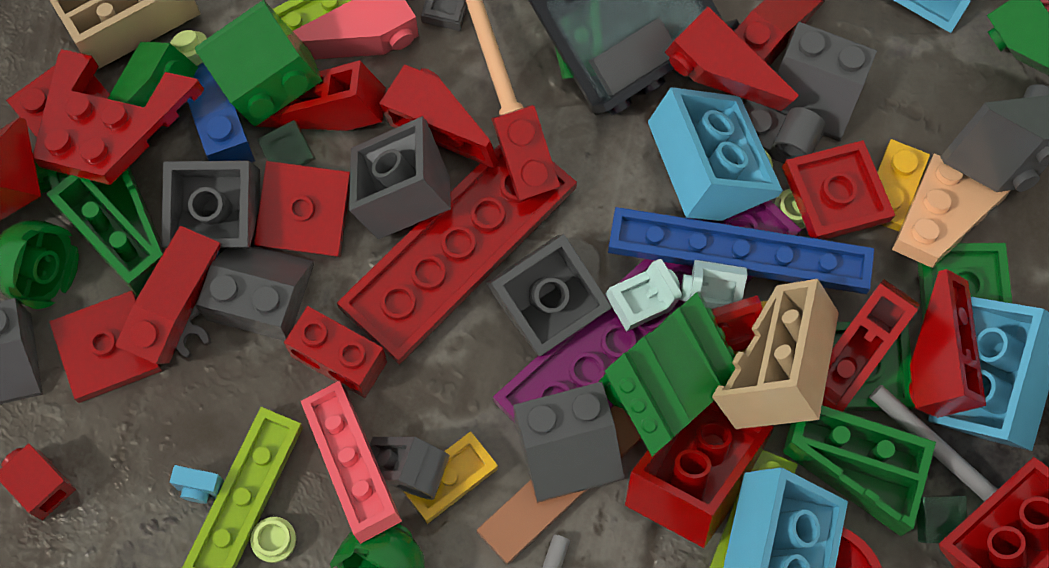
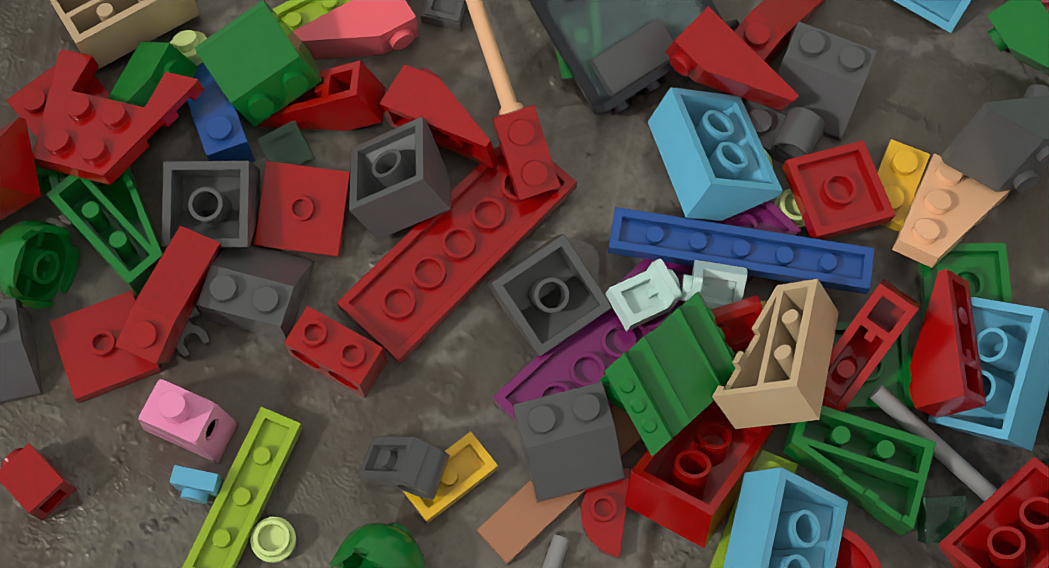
coral plate [301,380,402,544] -> none
none -> bright pink torso [138,379,239,464]
none -> red plate [580,468,631,559]

